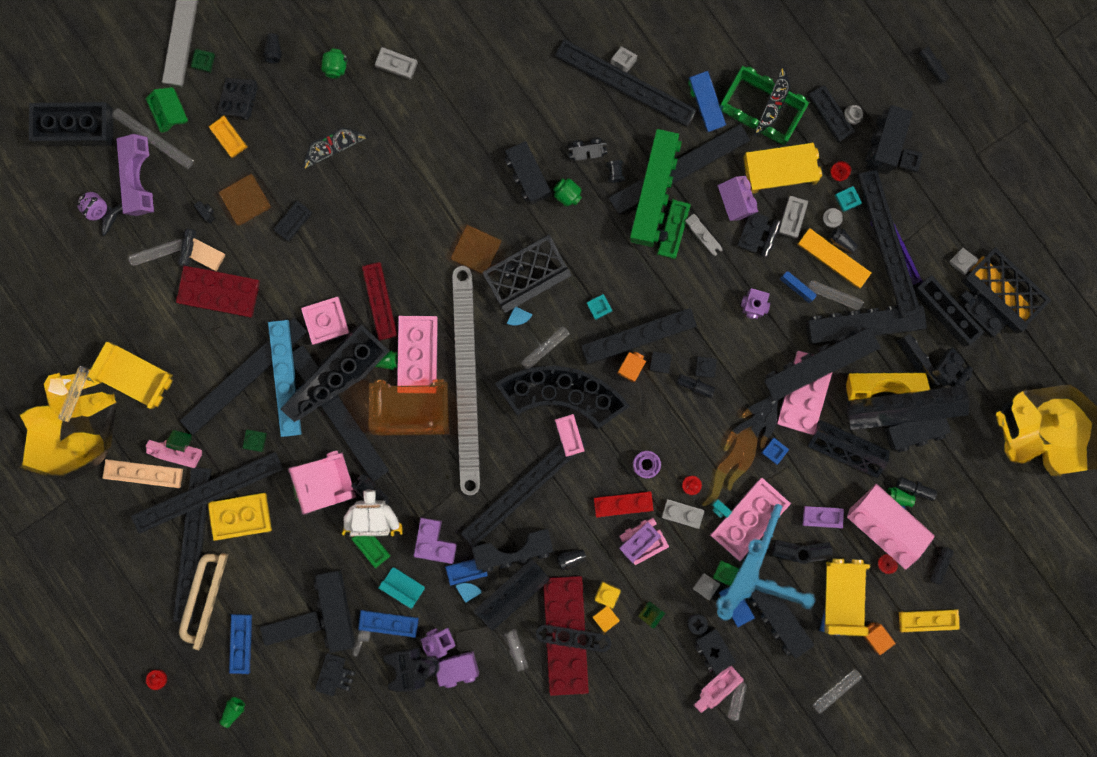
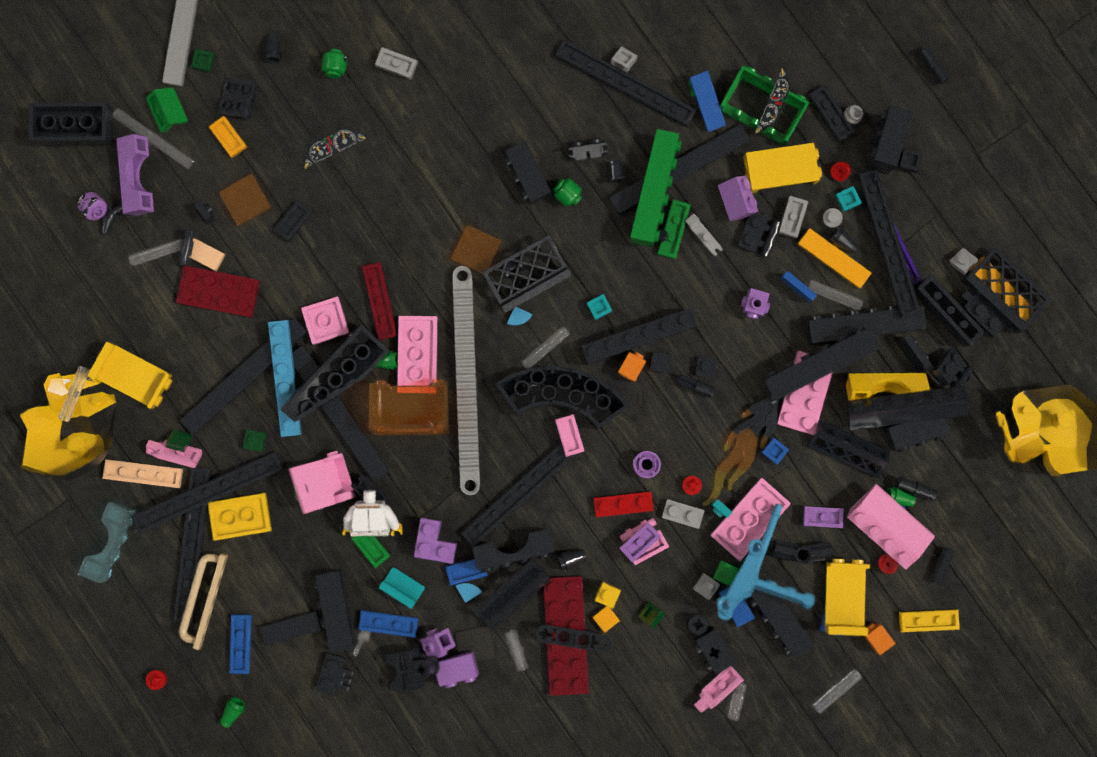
none -> clear light blue arch [78,501,136,583]

